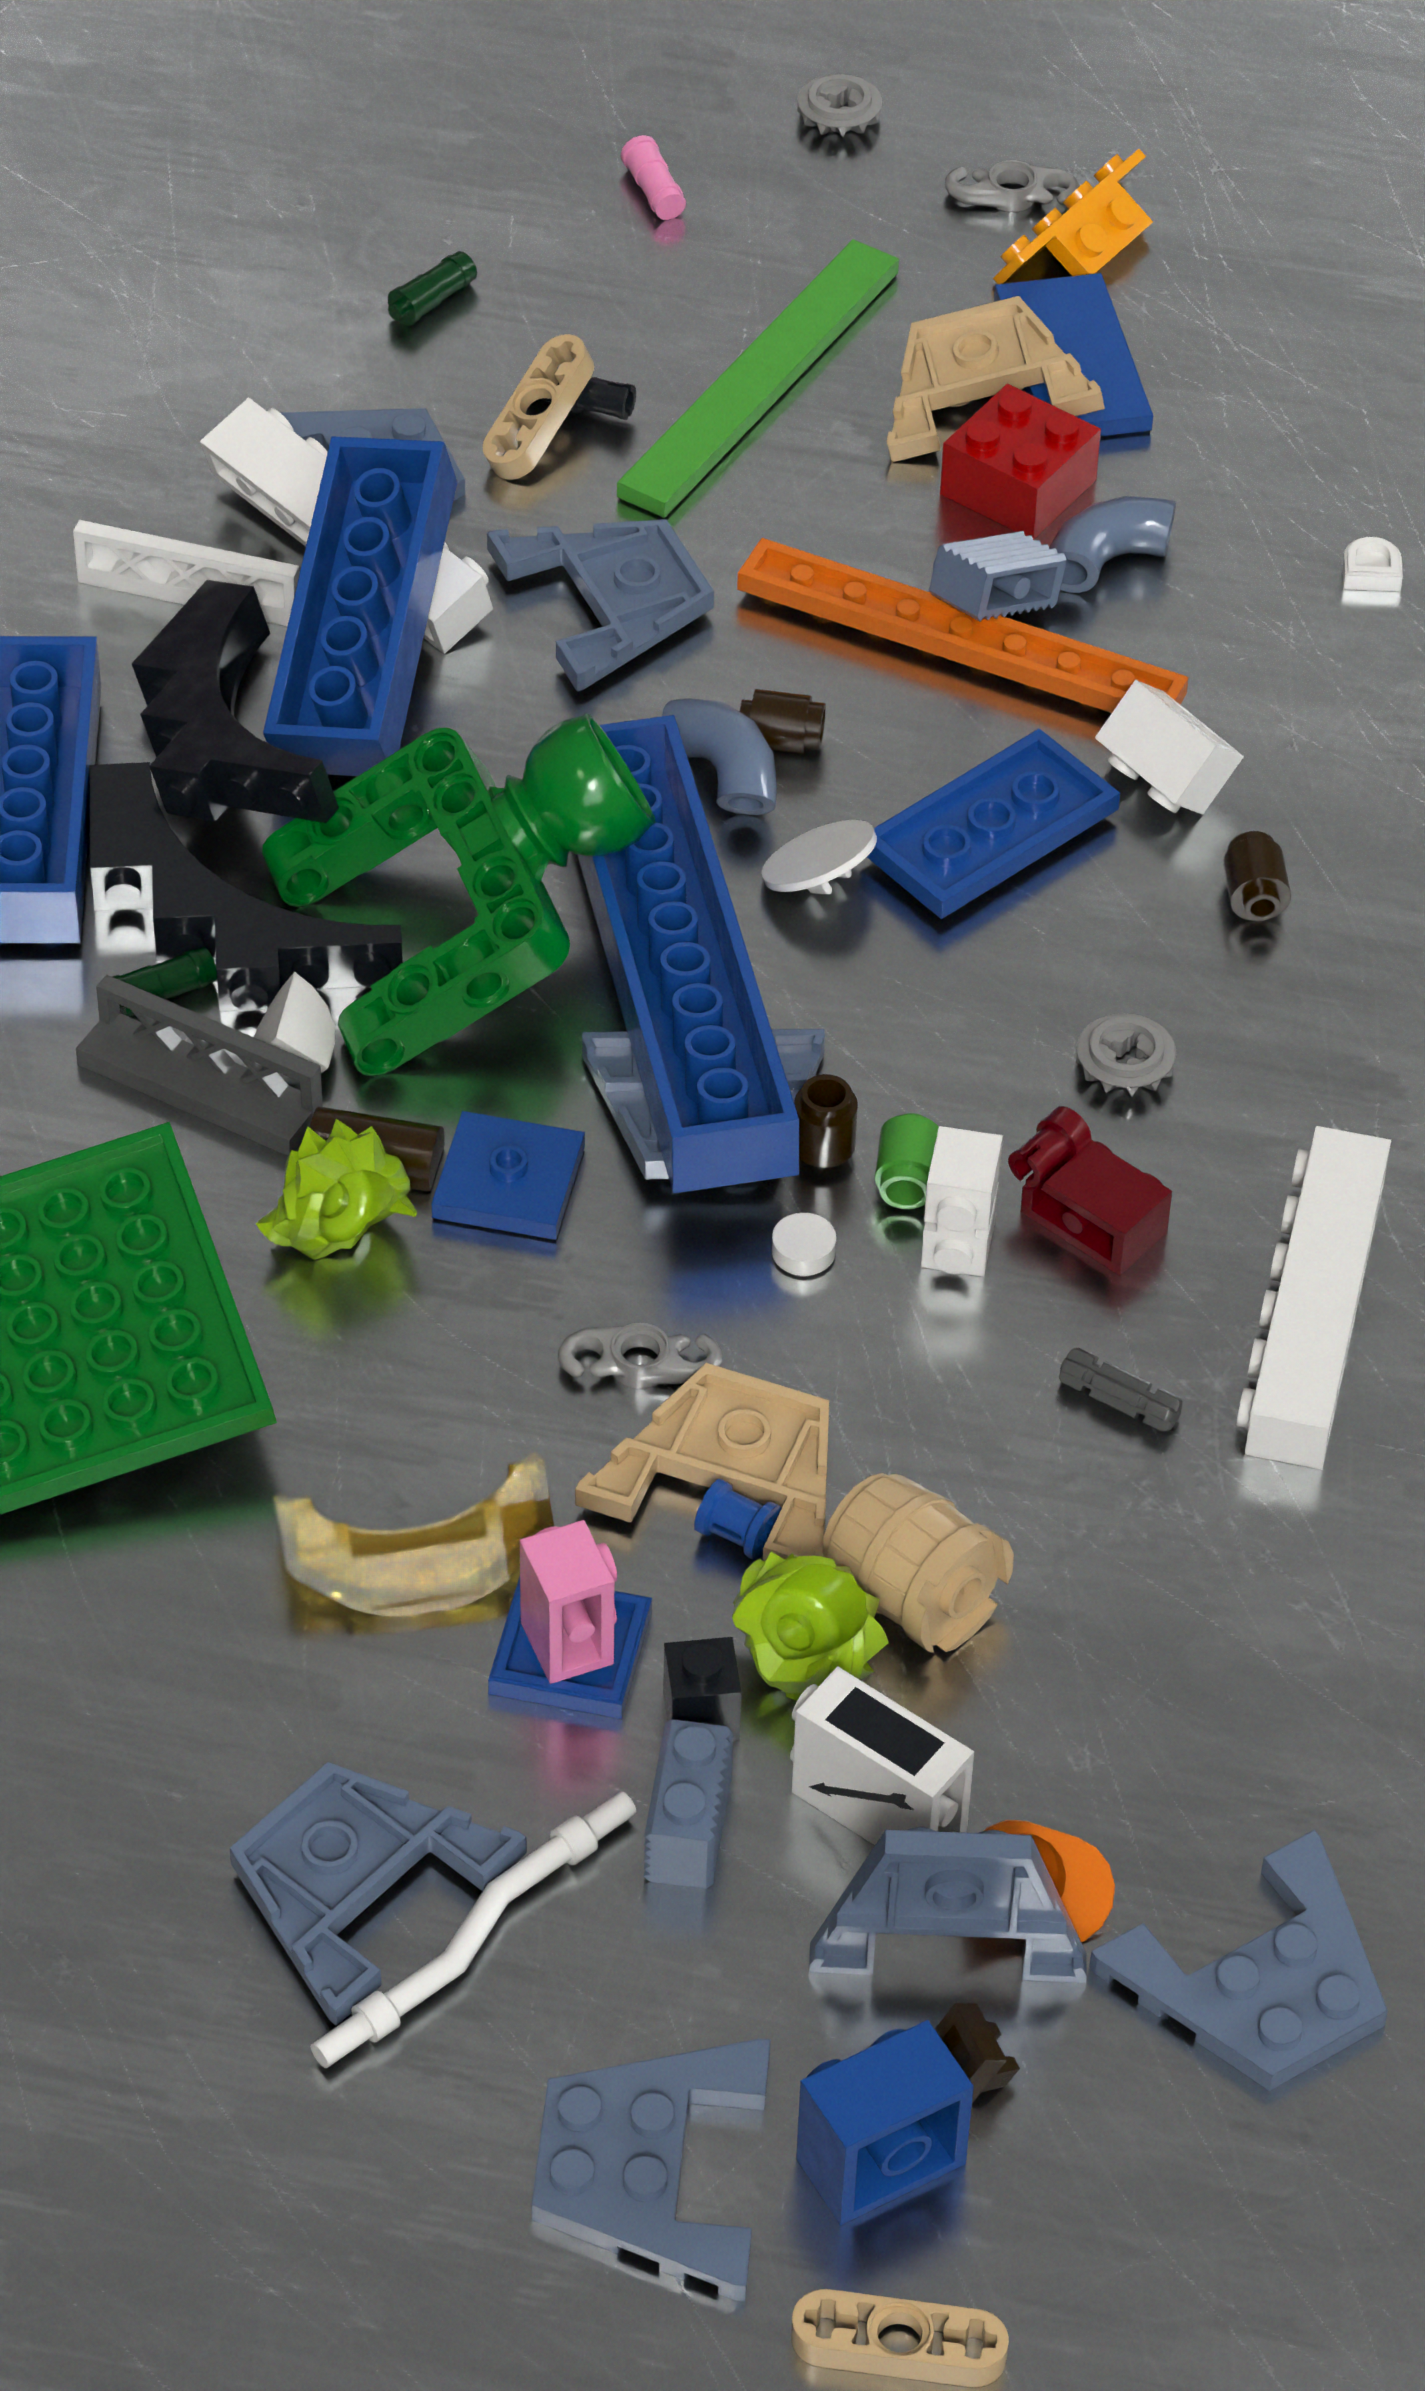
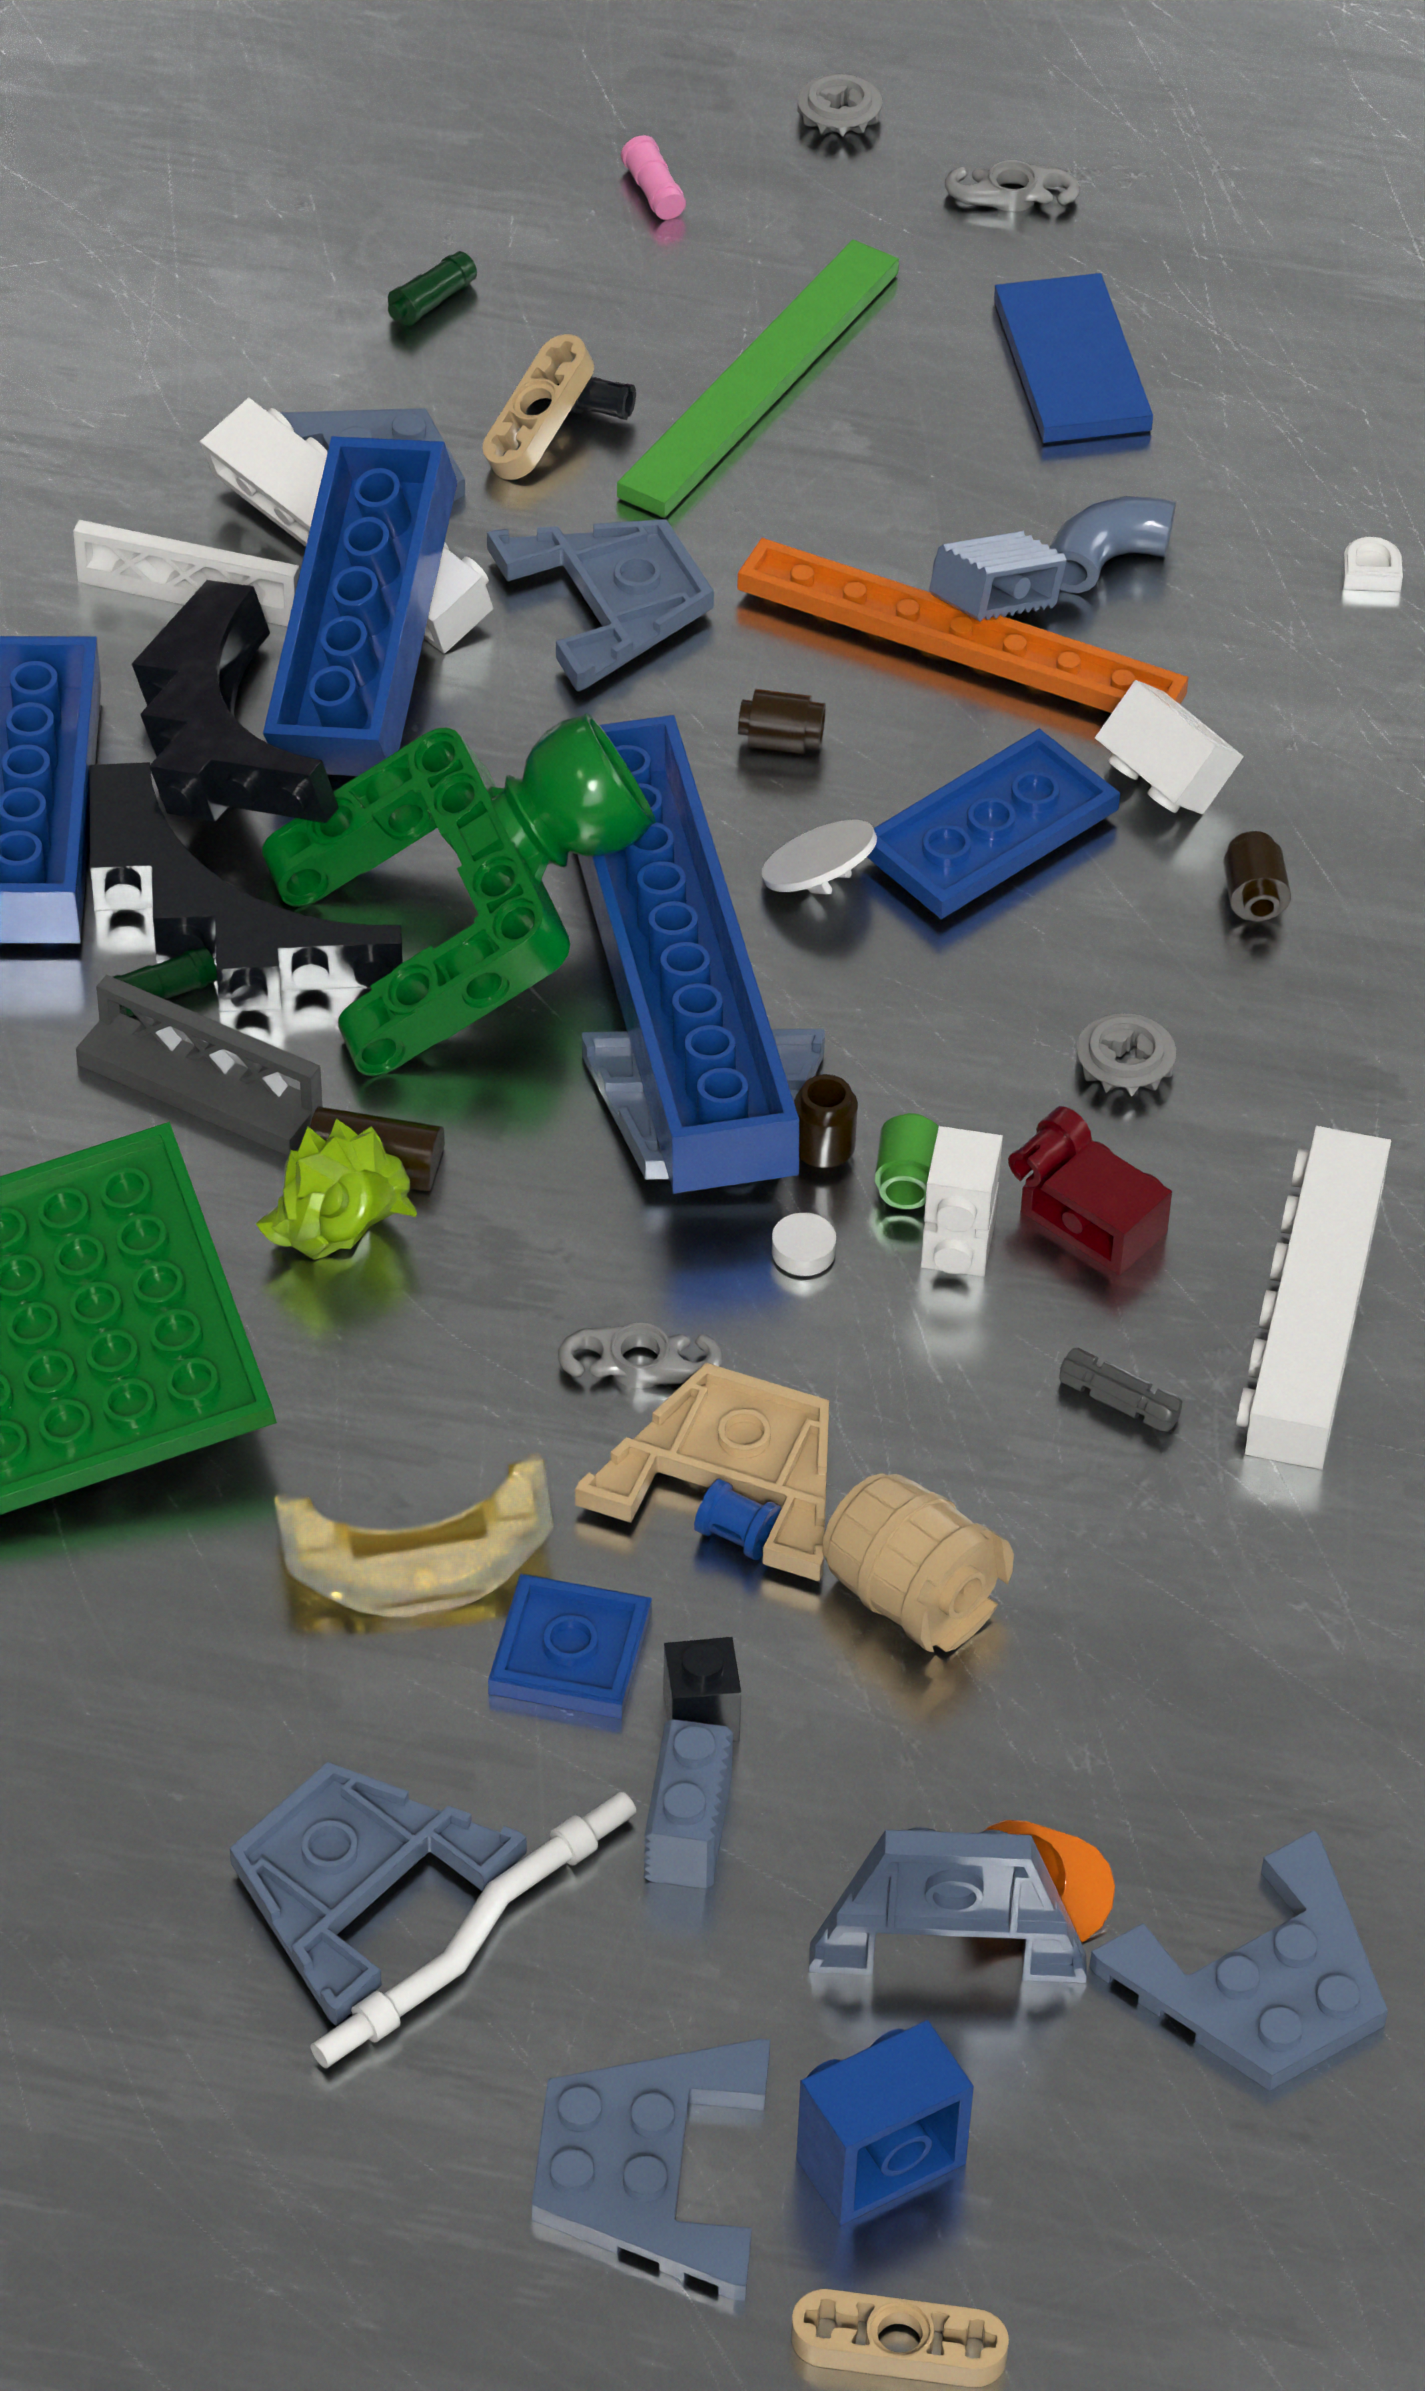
white brick [245,971,335,1075] -> none
blue plate [431,1111,585,1240] -> none
bright pink brick [520,1520,617,1684] -> none
sand blue cylinder [662,698,777,815] -> none
lime hair [732,1551,889,1701] -> none
white brick [790,1666,974,1845] -> none
tan wing [887,296,1105,463] -> none
dark brown tile [935,2003,1020,2103] -> none
red brick [940,383,1101,540] -> none
light orange bracket [993,149,1153,284] -> none

